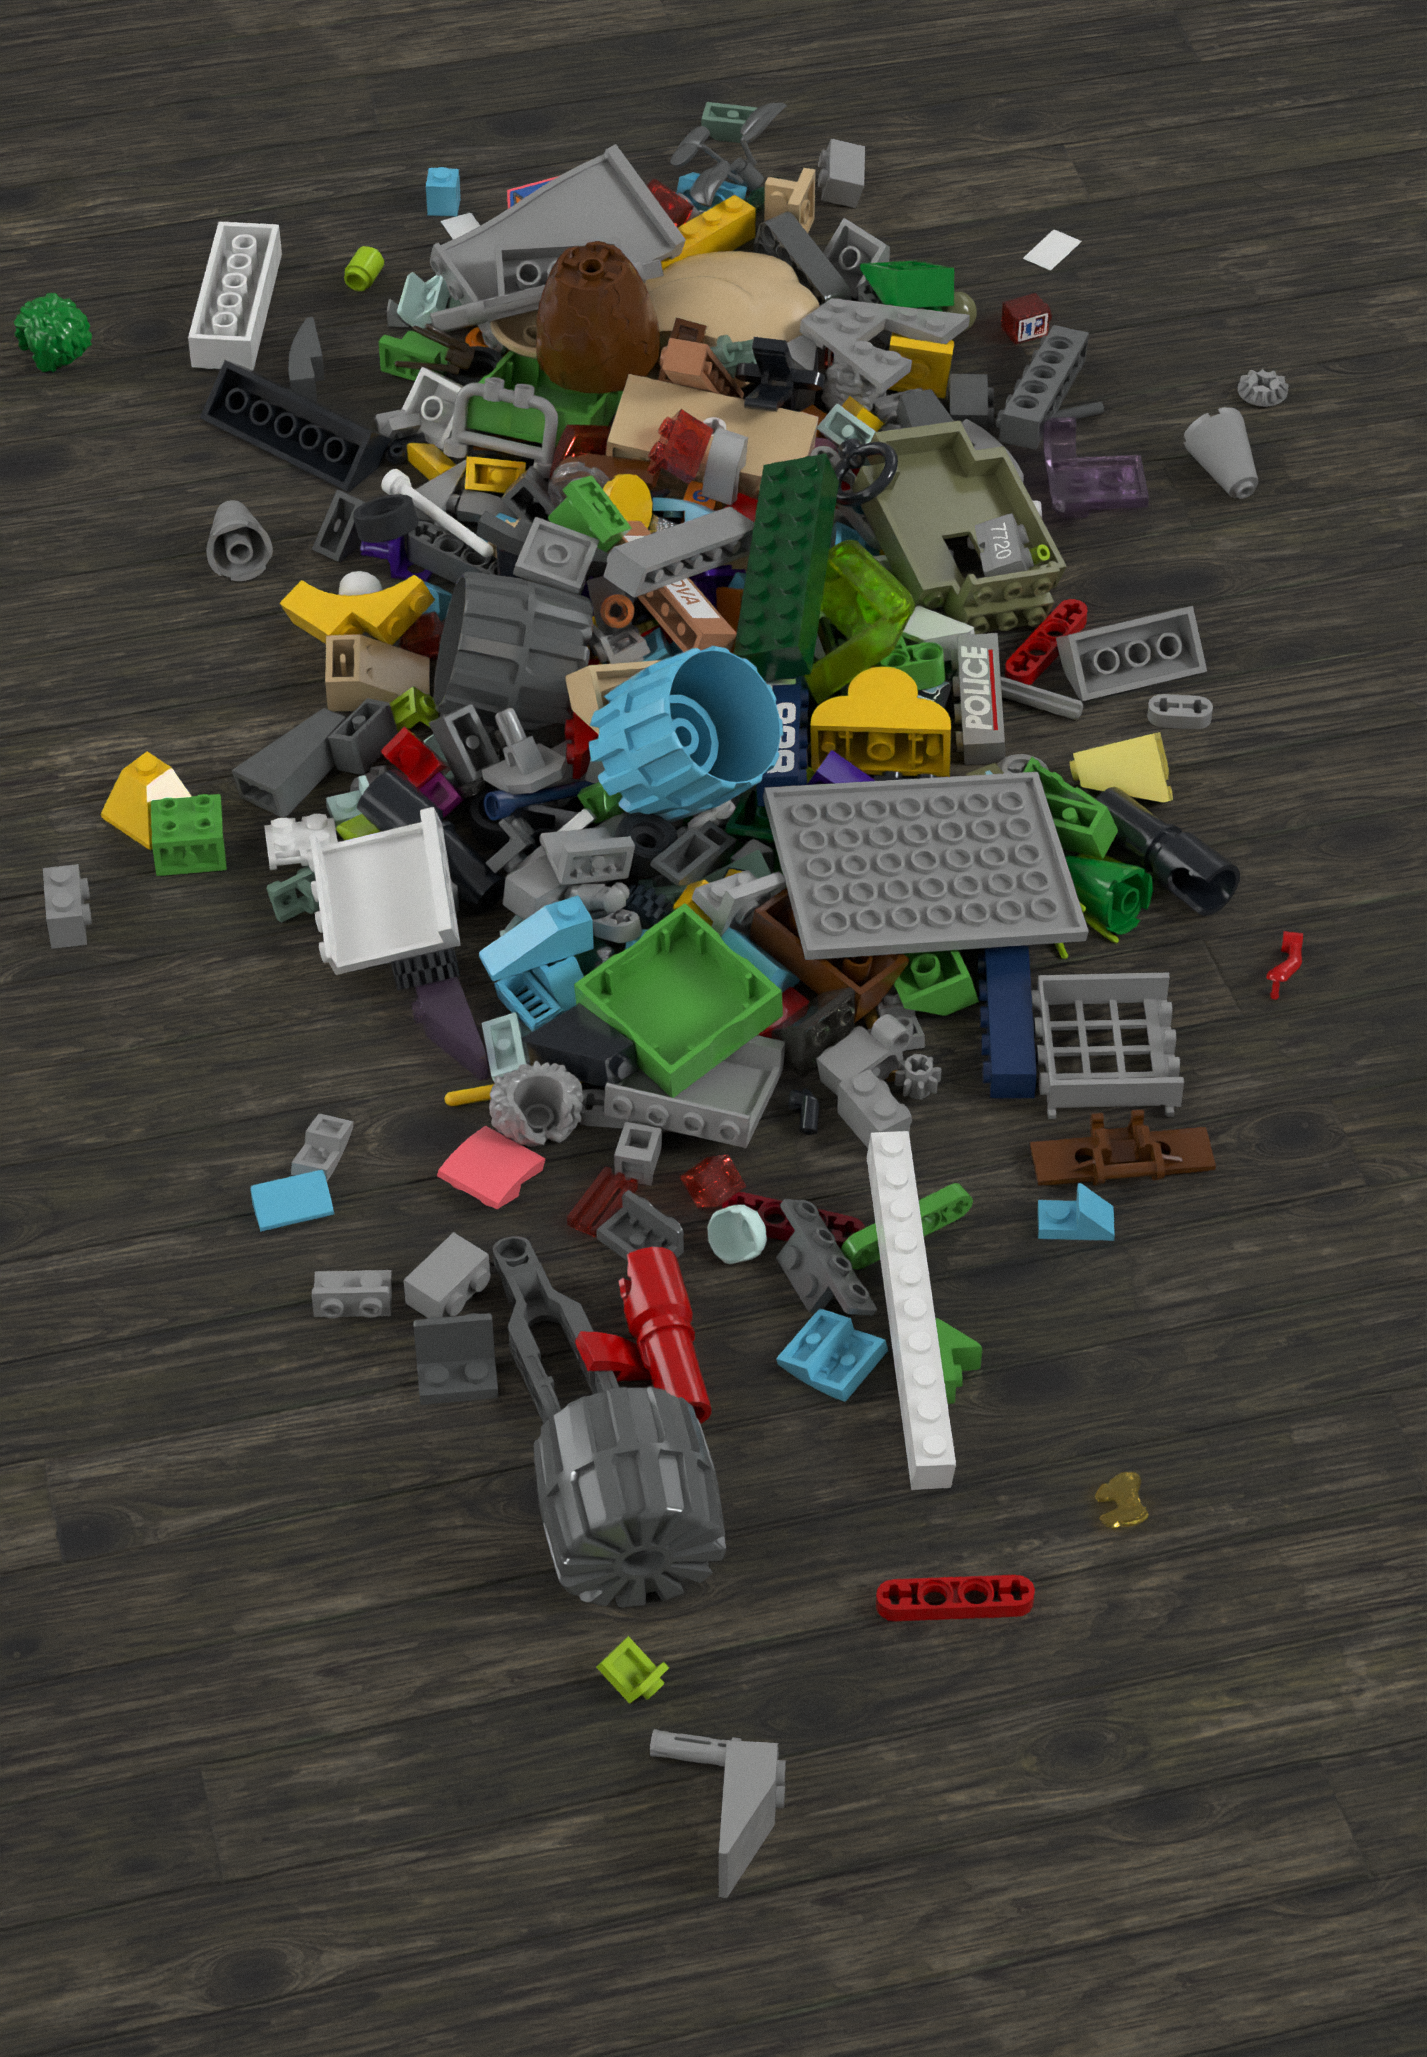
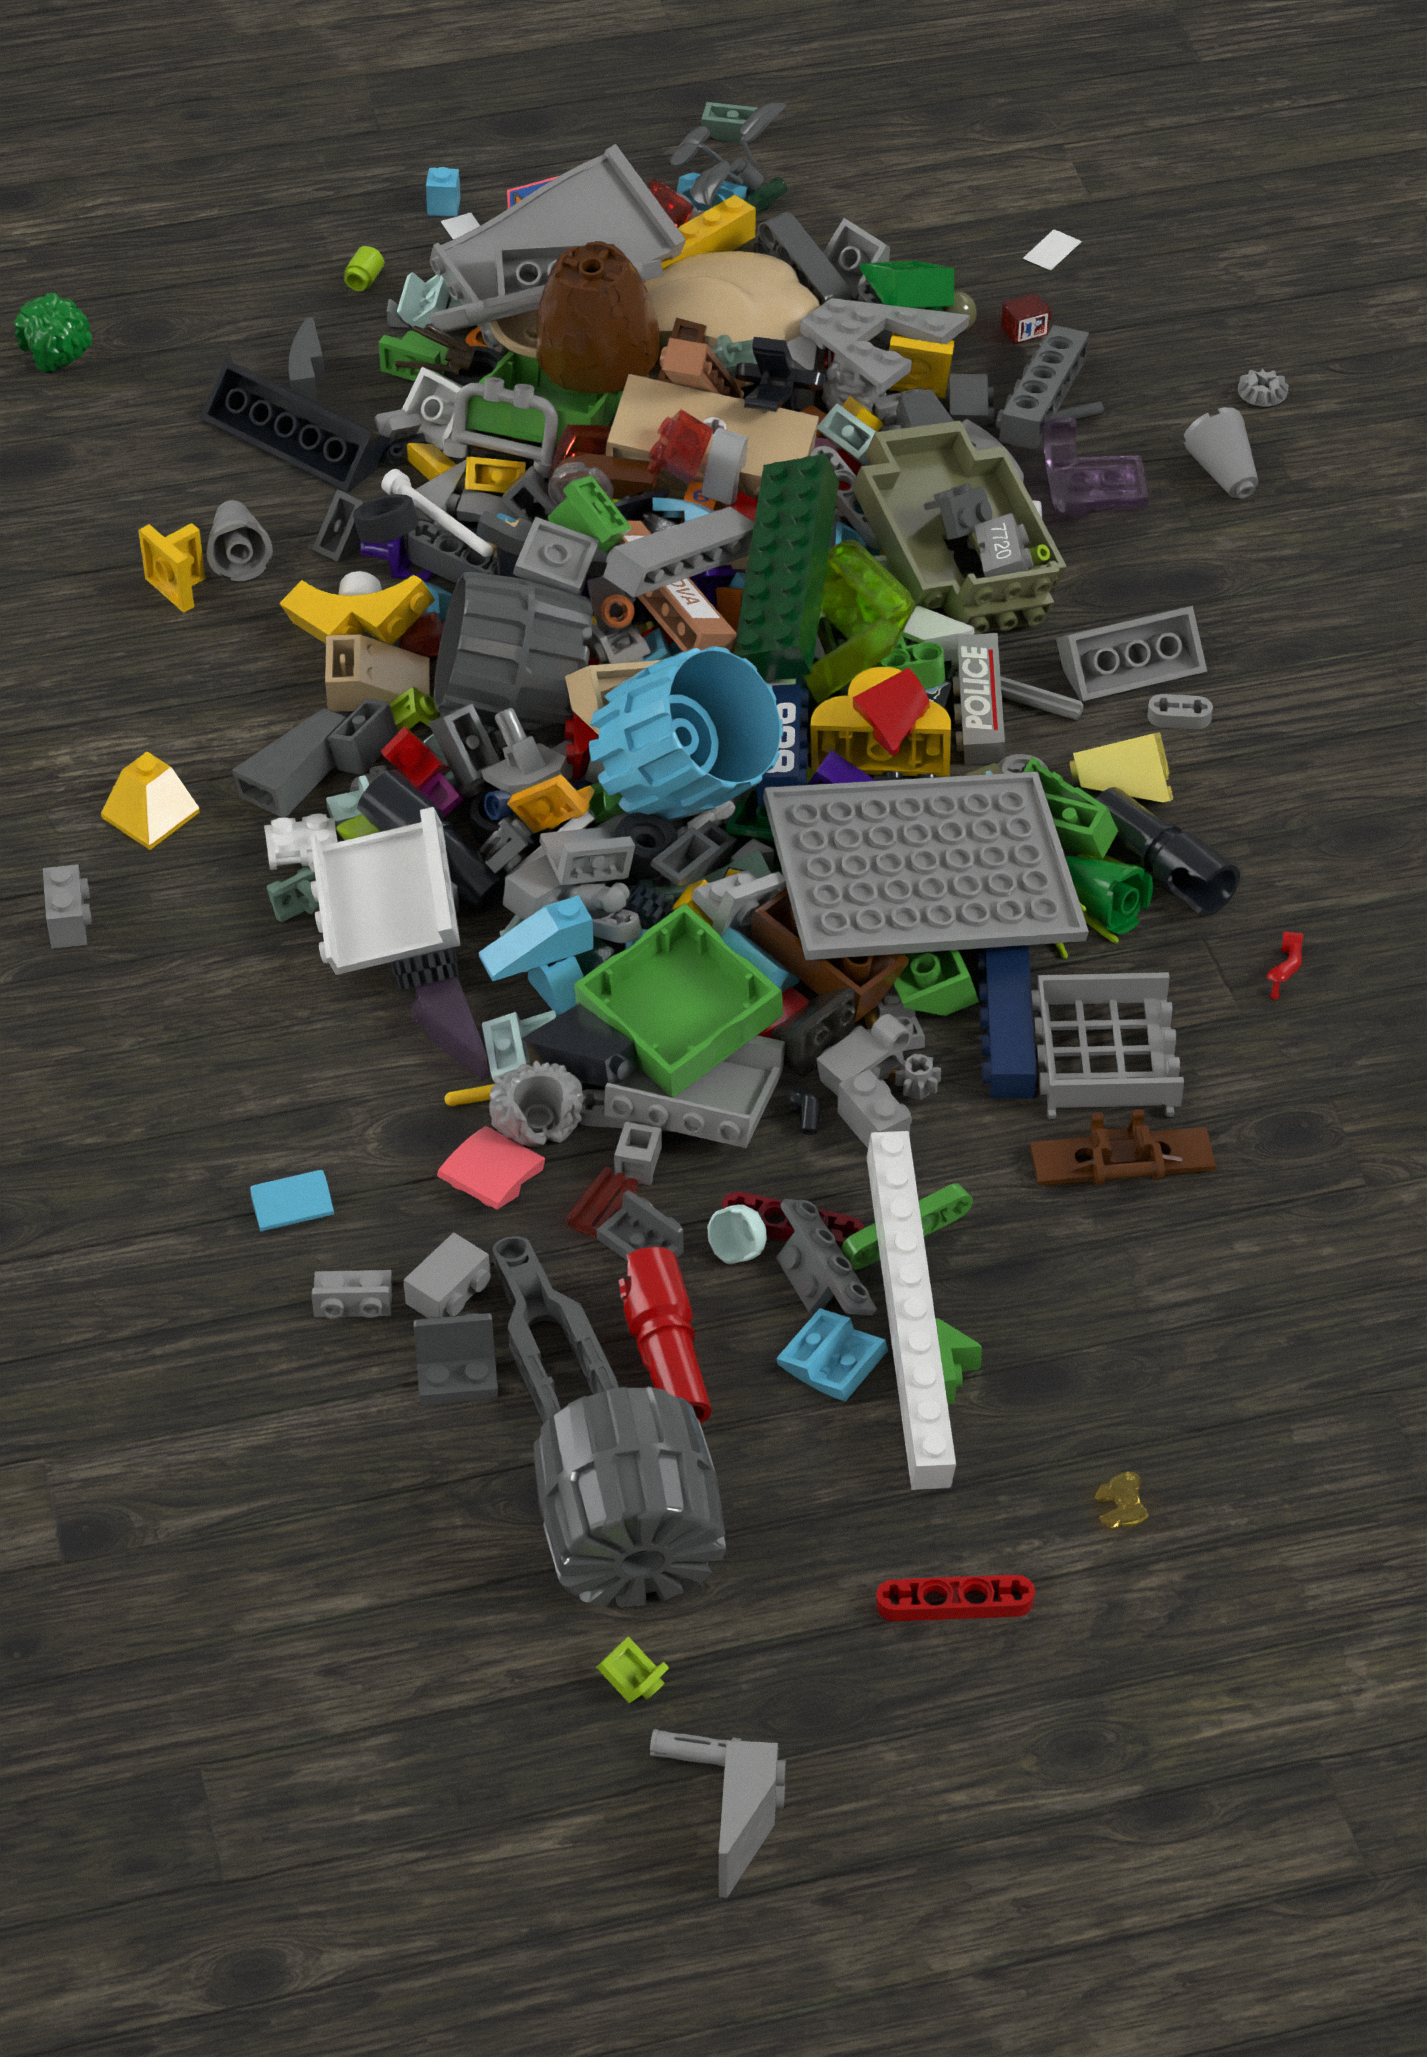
bright green bracket [151,794,227,876] -> none
white brick [188,222,282,370] -> none
light grey slope [291,1114,354,1181] -> none
medium azure slope [494,970,564,1031] -> none
red slope [575,1331,651,1381] -> none
yellow tile [603,474,653,529] -> none
clear red brick [680,1154,746,1209] -> none
tan bracket [764,168,815,233] -> none
light grey brick [818,139,865,208] -> none
black piece [833,438,898,507] -> none
red beam [1005,599,1088,685] -> none
medium azure slope [1037,1183,1115,1241] -> none
none -> yellow bracket [138,523,206,613]
none -> light grey axle [479,827,512,861]
none -> light orange bracket [507,774,595,833]
none -> red slope [853,667,930,757]
none -> dark grey bracket [924,483,992,539]

